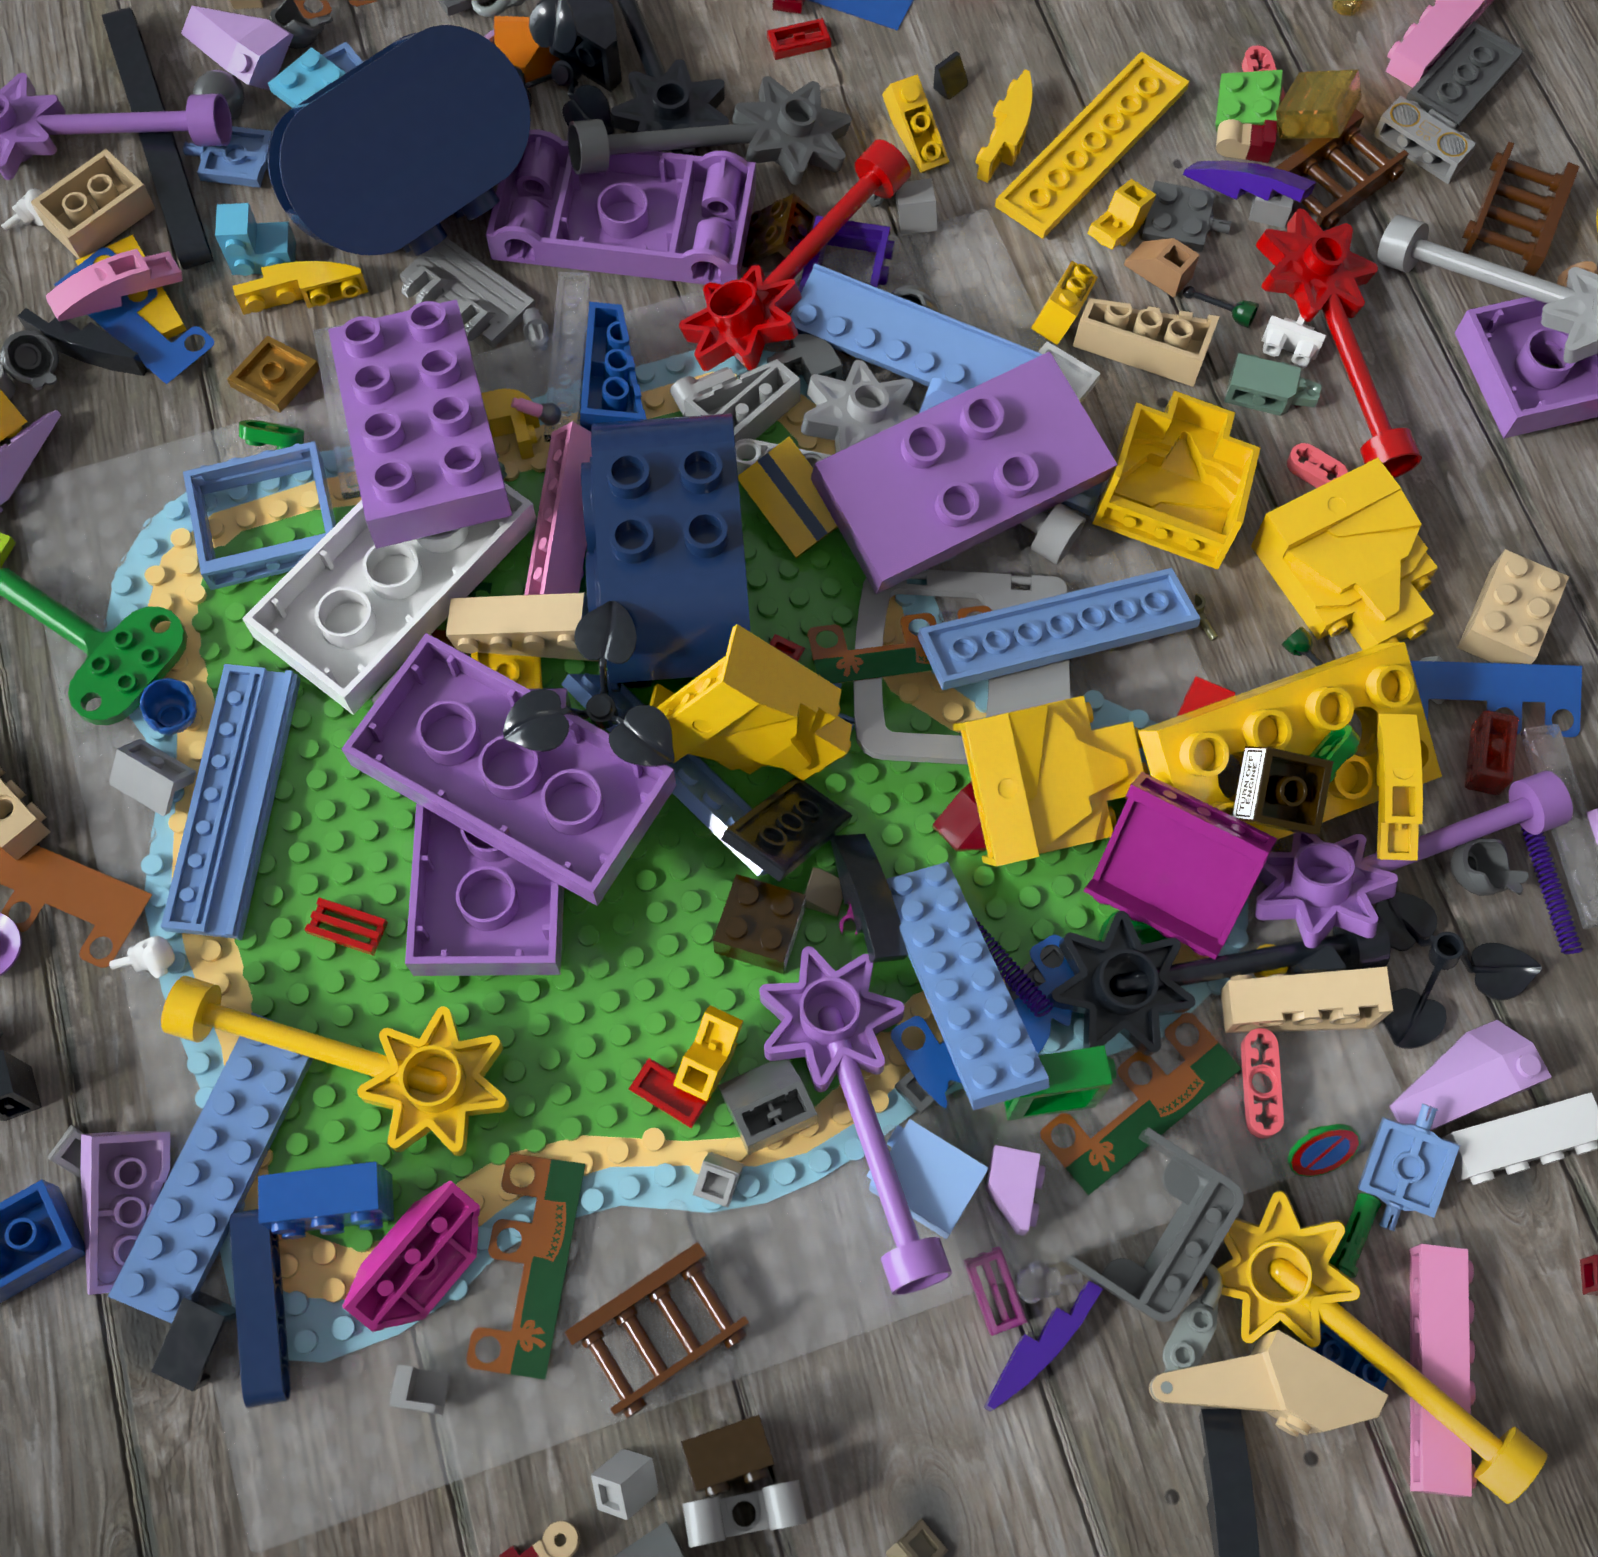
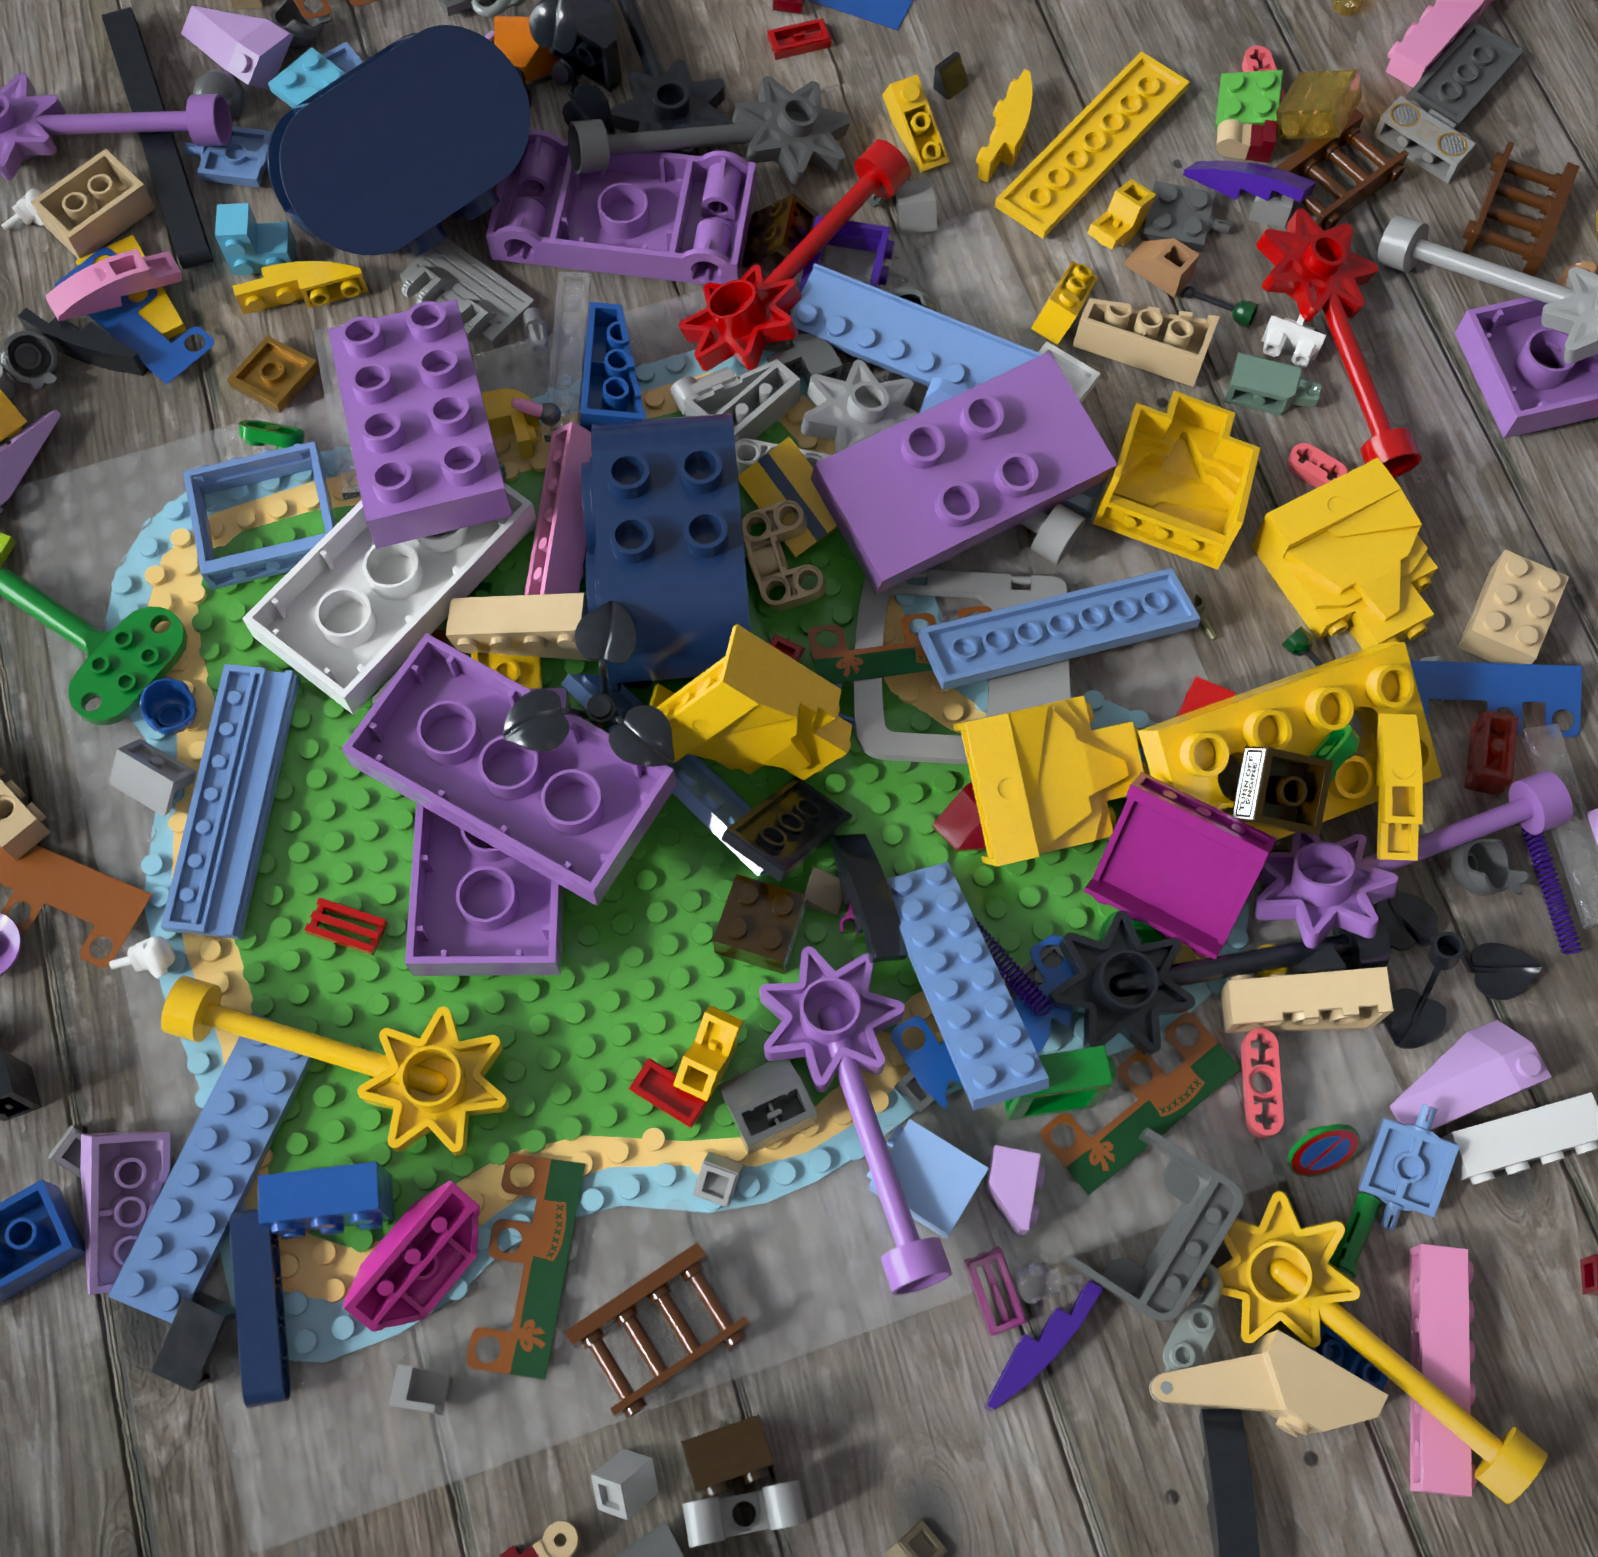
none -> tan beam [742,500,827,611]

